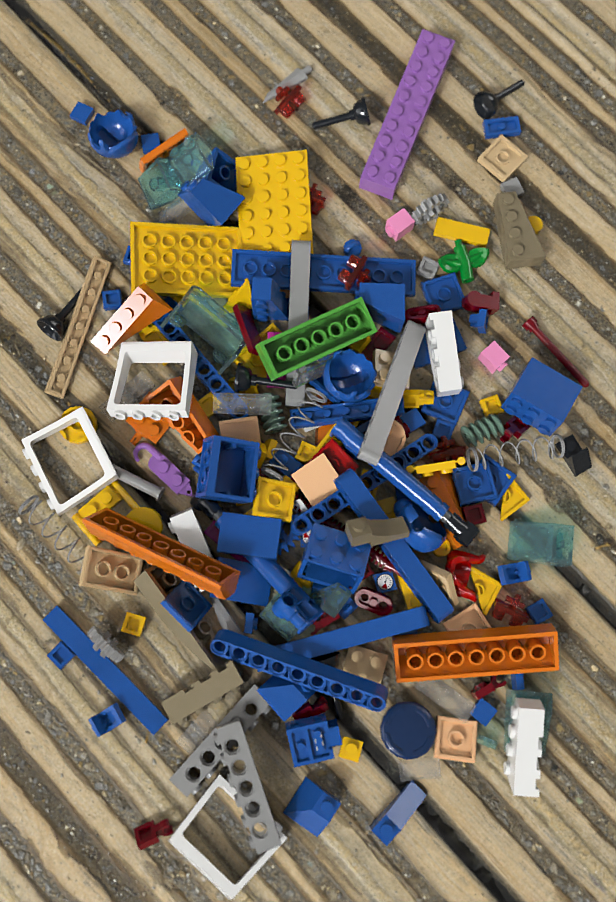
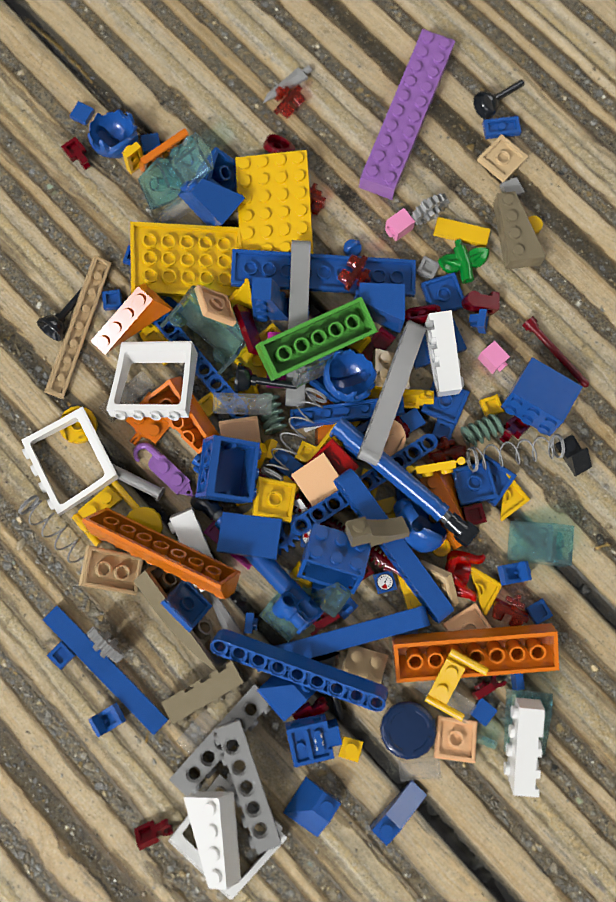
yellow plate [121,612,147,637] -> none
blue tile [210,557,271,607] -> none
black piece [312,96,371,129] -> none
dark red plate [354,587,393,616] -> none
none -> dark red plate [61,137,91,170]
none -> yellow plate [122,142,143,174]
none -> white wedge [184,791,241,890]
none -> light nougat tile [194,285,237,327]
none -> dark red hat [263,134,296,154]
none -> yellow plate [425,649,489,721]

